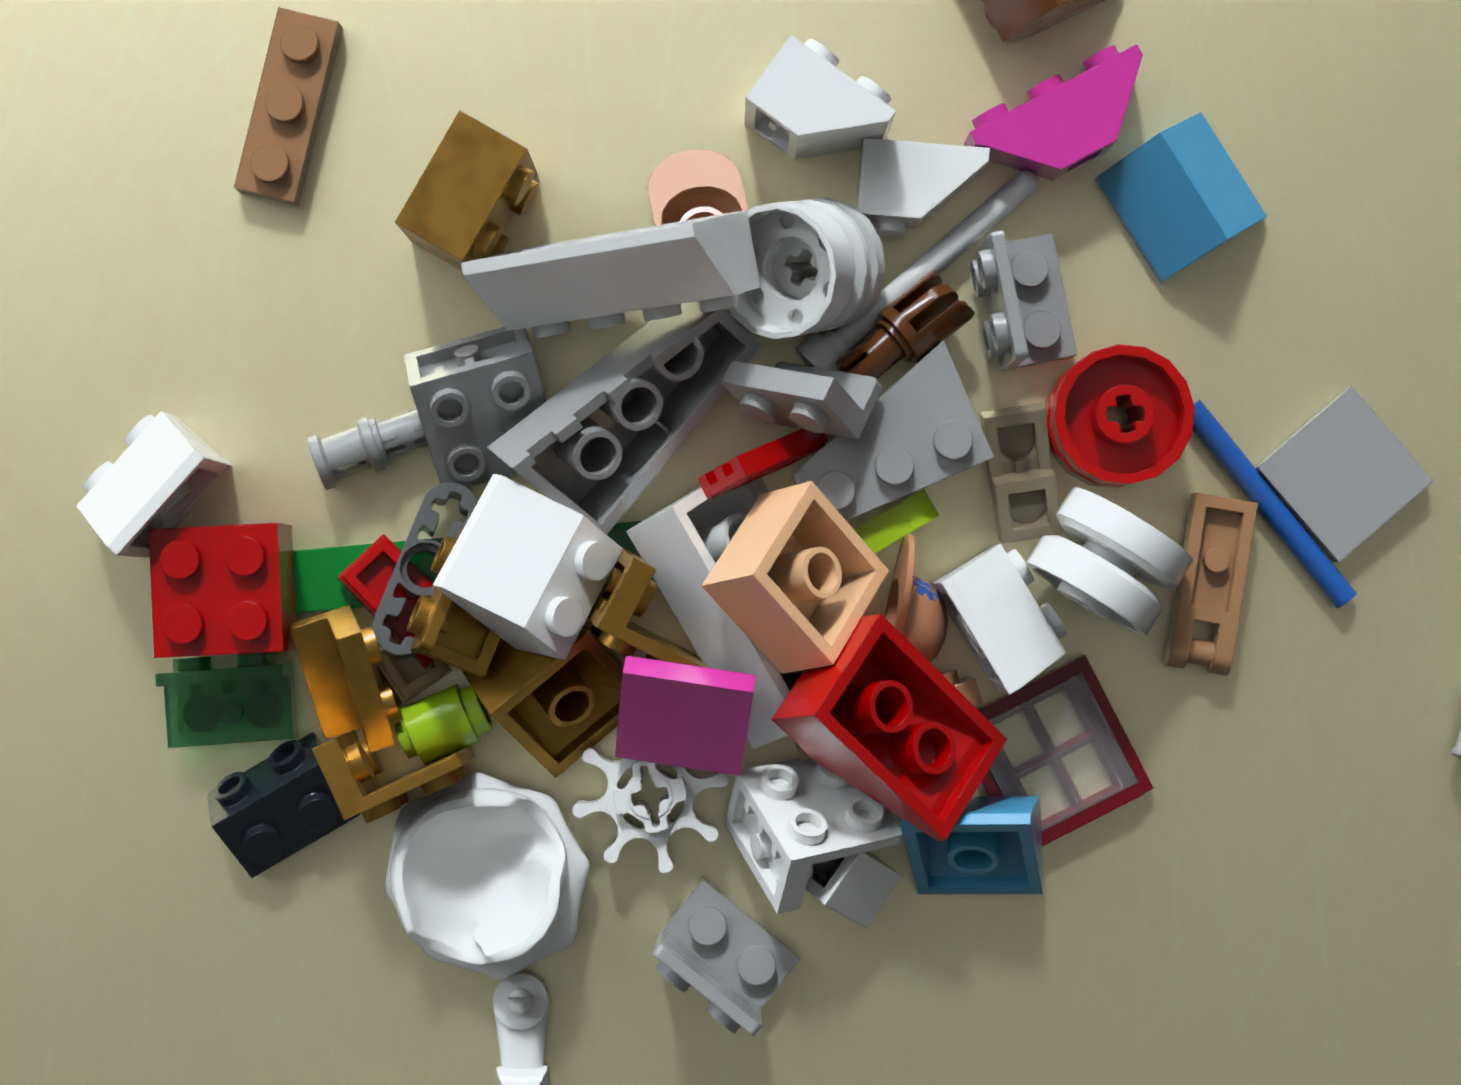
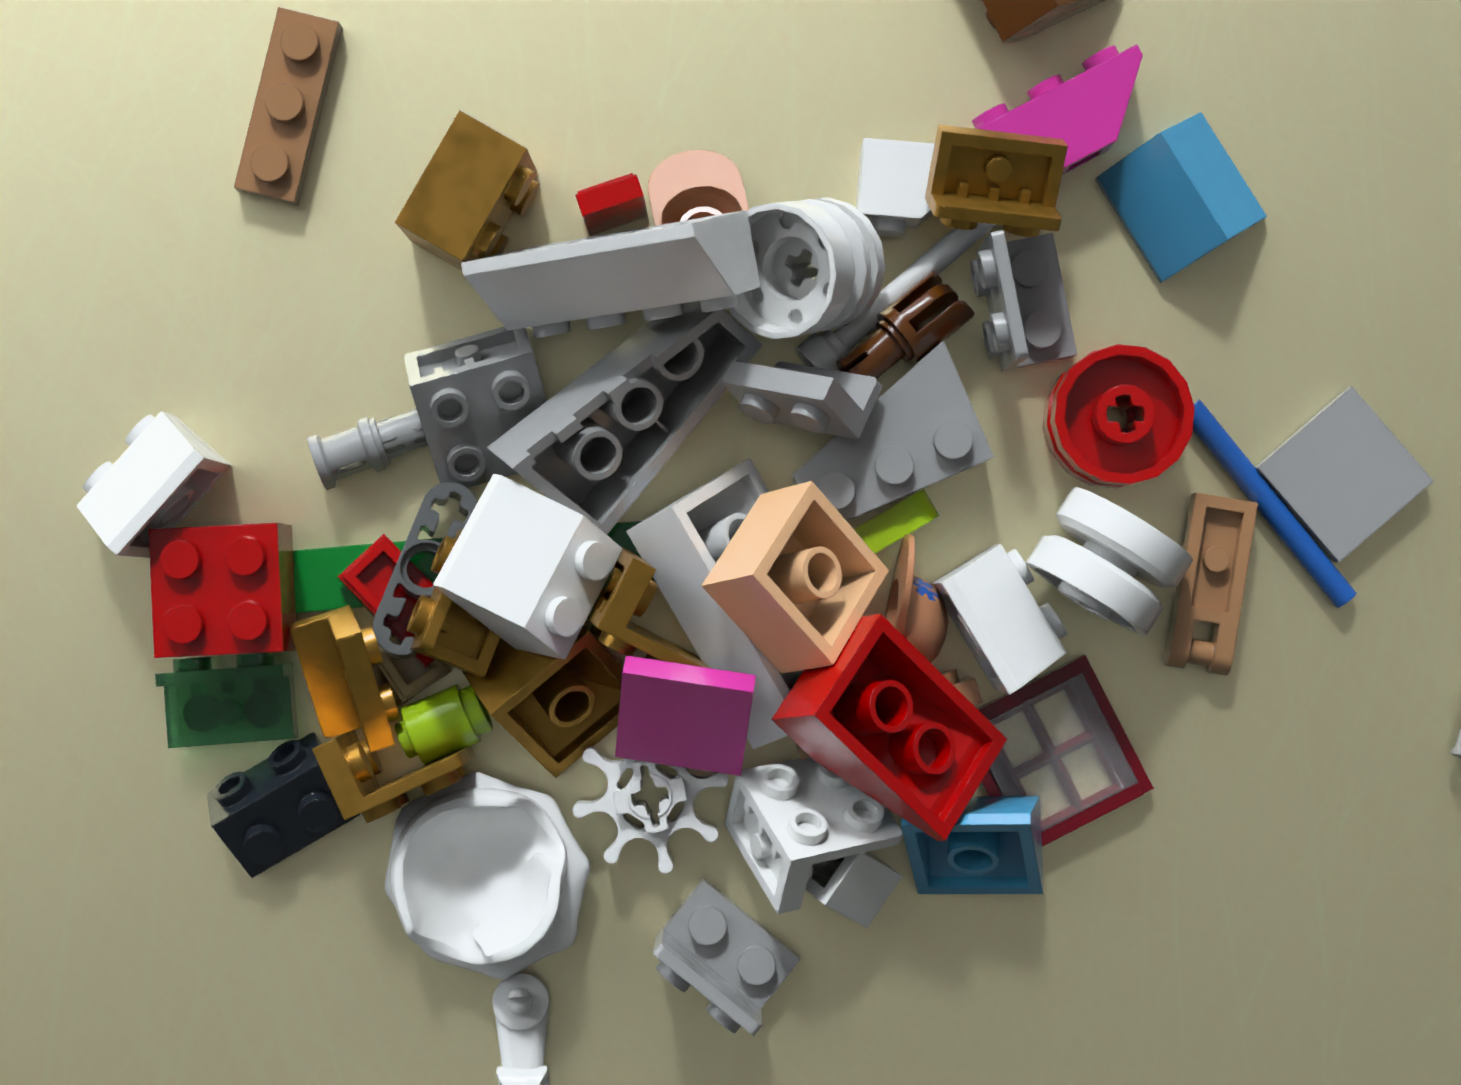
red tile [697,429,828,499] -> none
white slope [744,35,896,160] -> none
dark tan slope [980,403,1063,544] -> none
none -> red tile [575,173,648,236]
none -> pearl gold bracket [925,124,1068,237]

